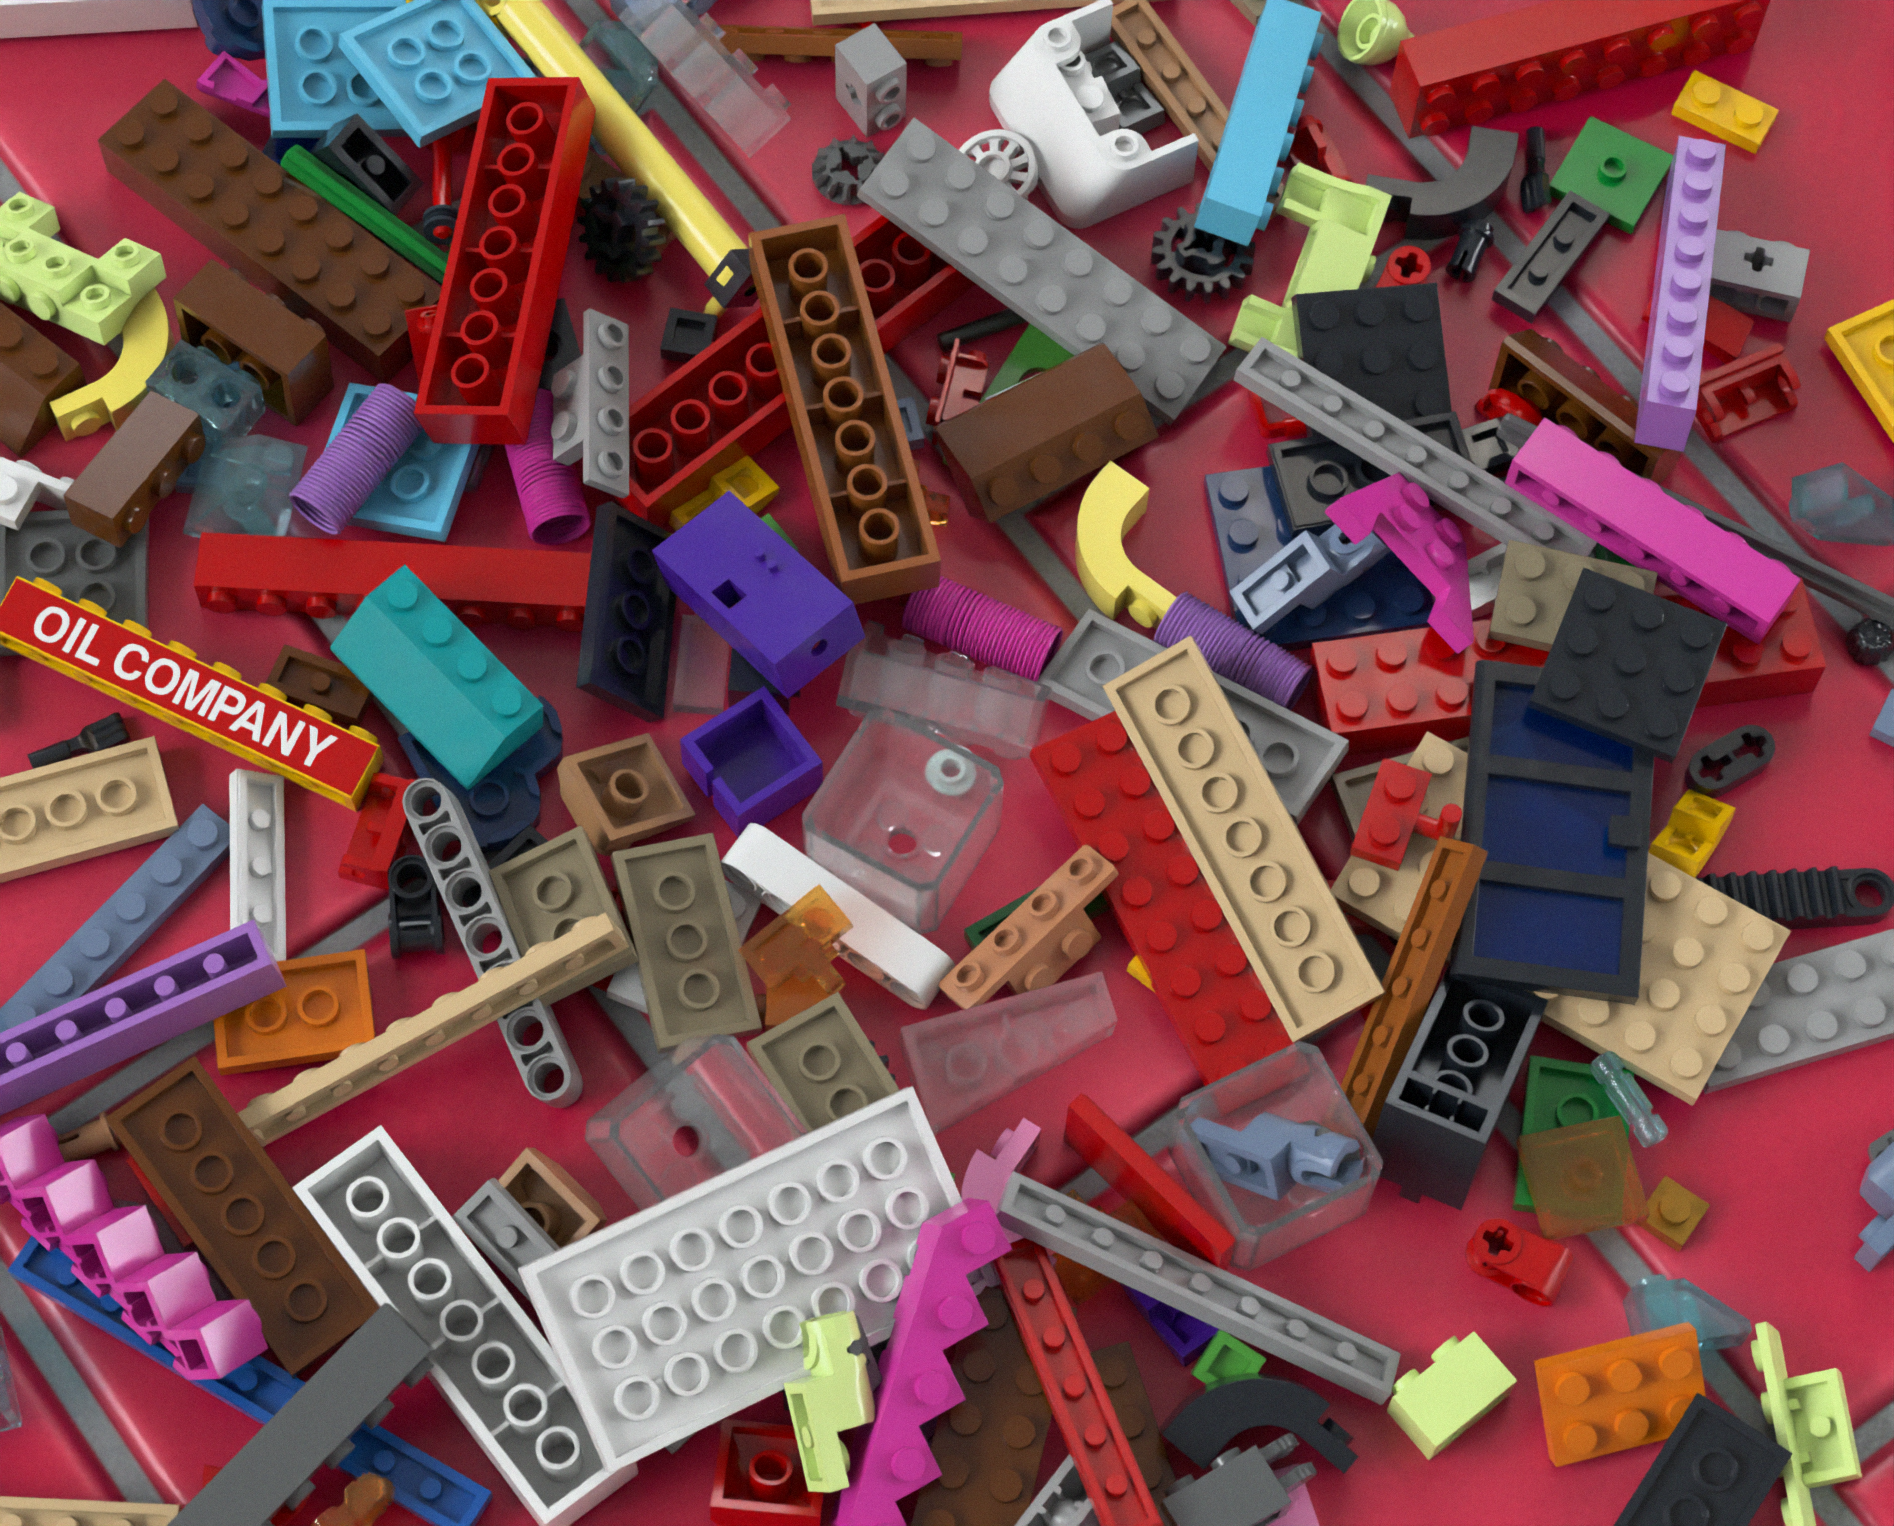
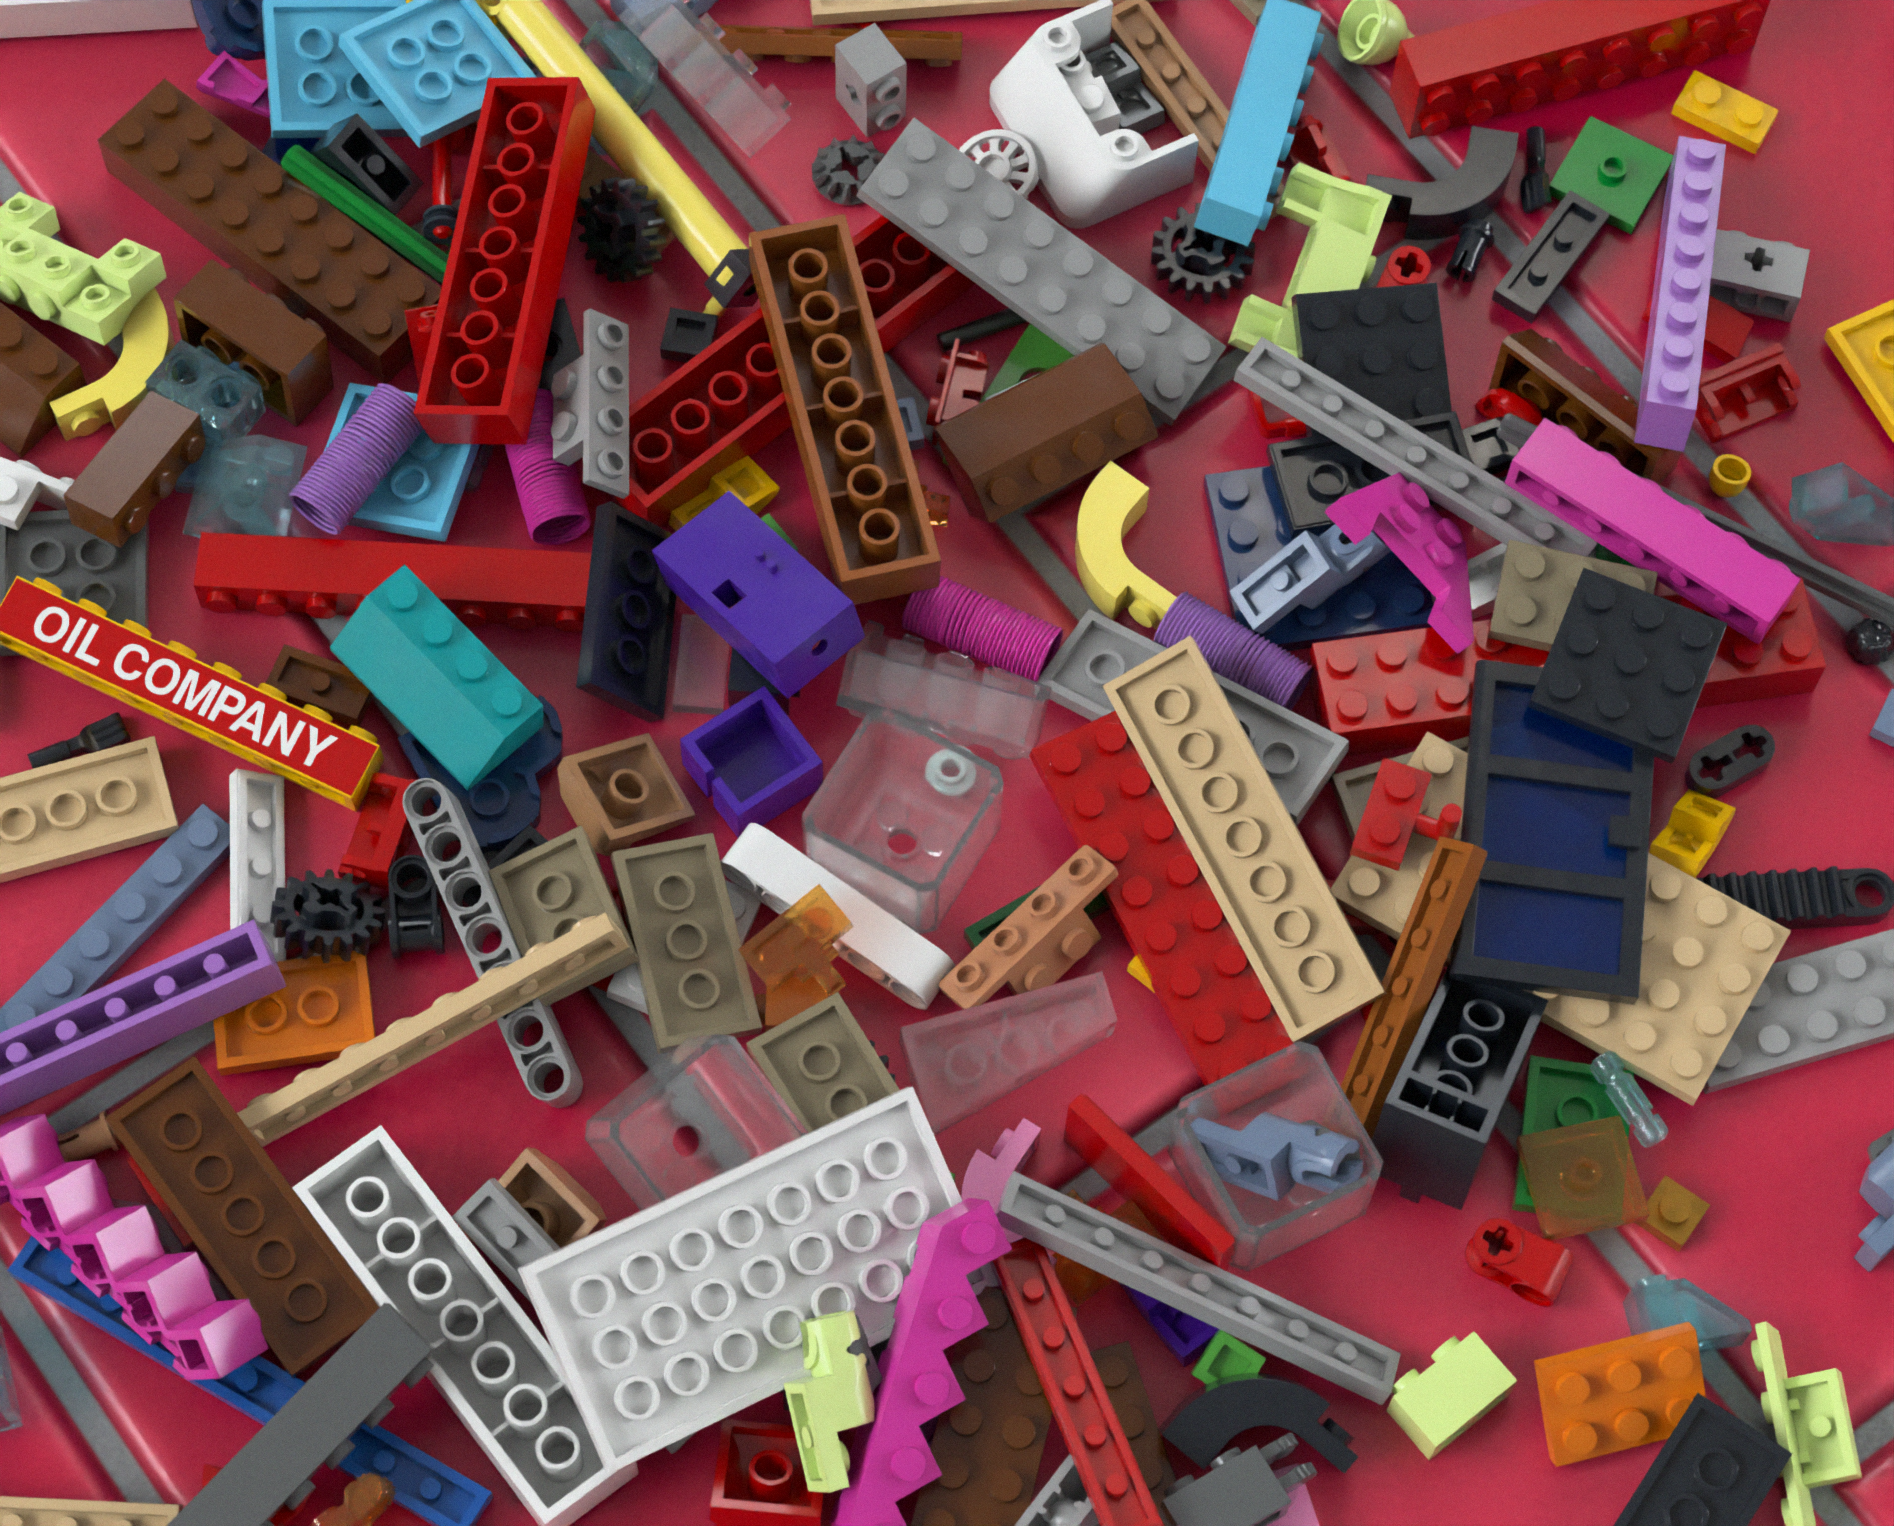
none -> black gear [270,869,385,963]
none -> yellow hinge [1709,454,1751,498]

